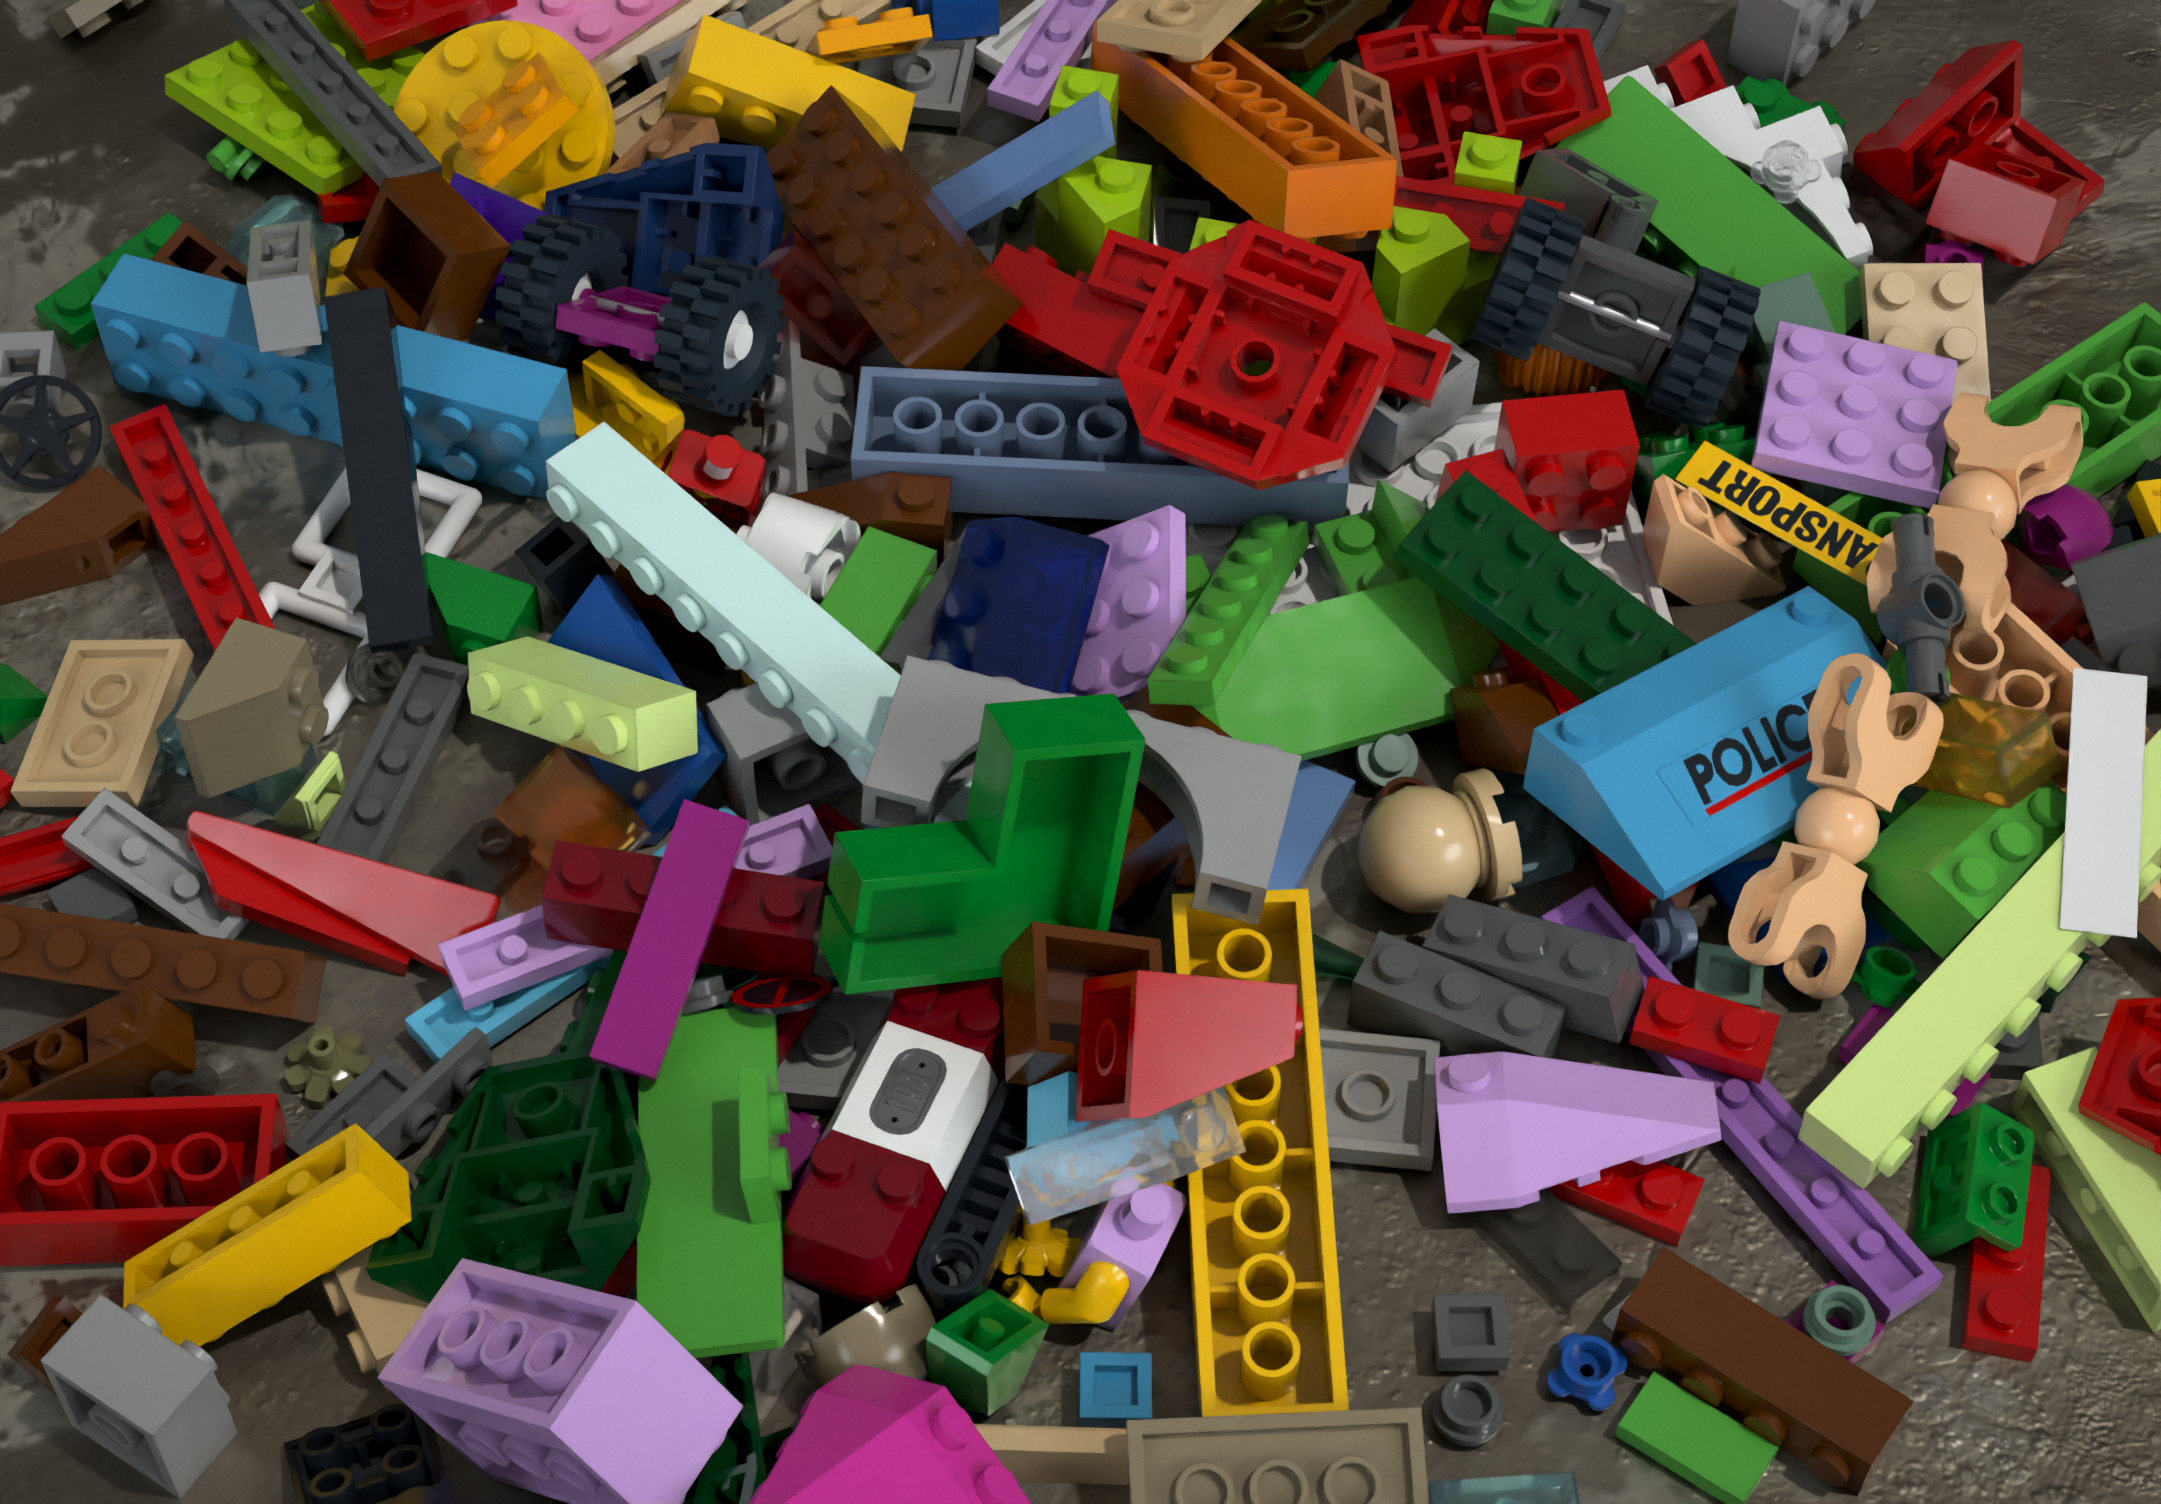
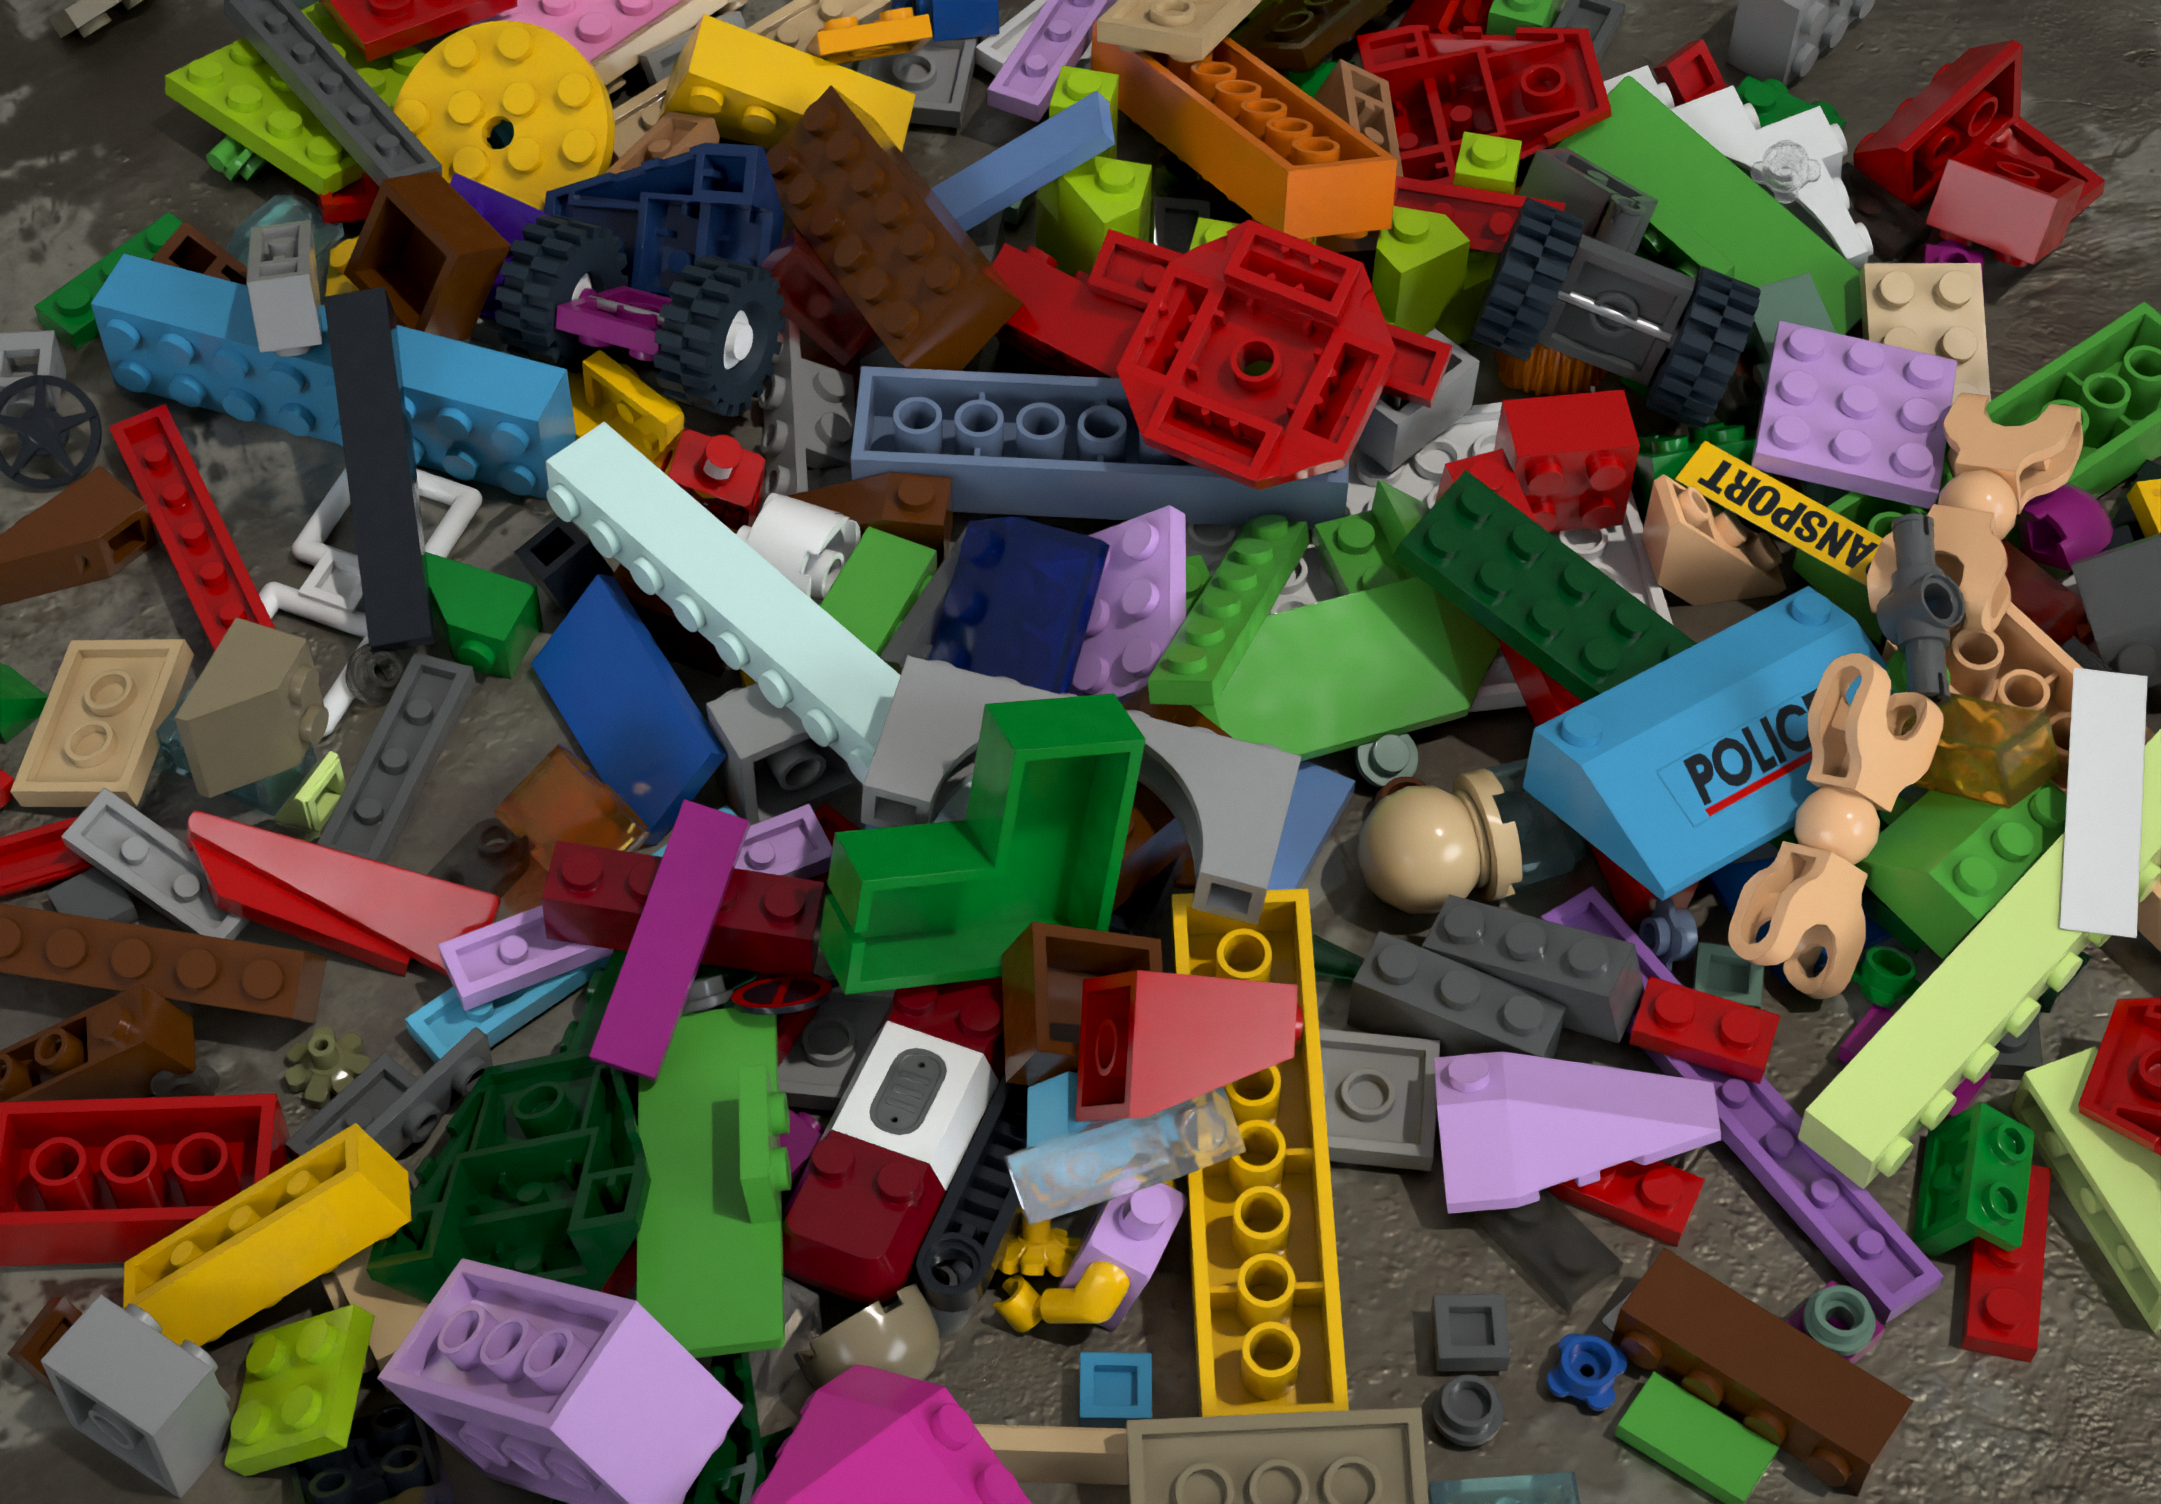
light orange plate [453,52,580,188] -> none
yellowish green brick [467,636,698,772] -> none
green slope [926,1289,1050,1416] -> none
reddish brown slope [1450,667,1559,775] -> none
none -> lime plate [224,1304,375,1477]

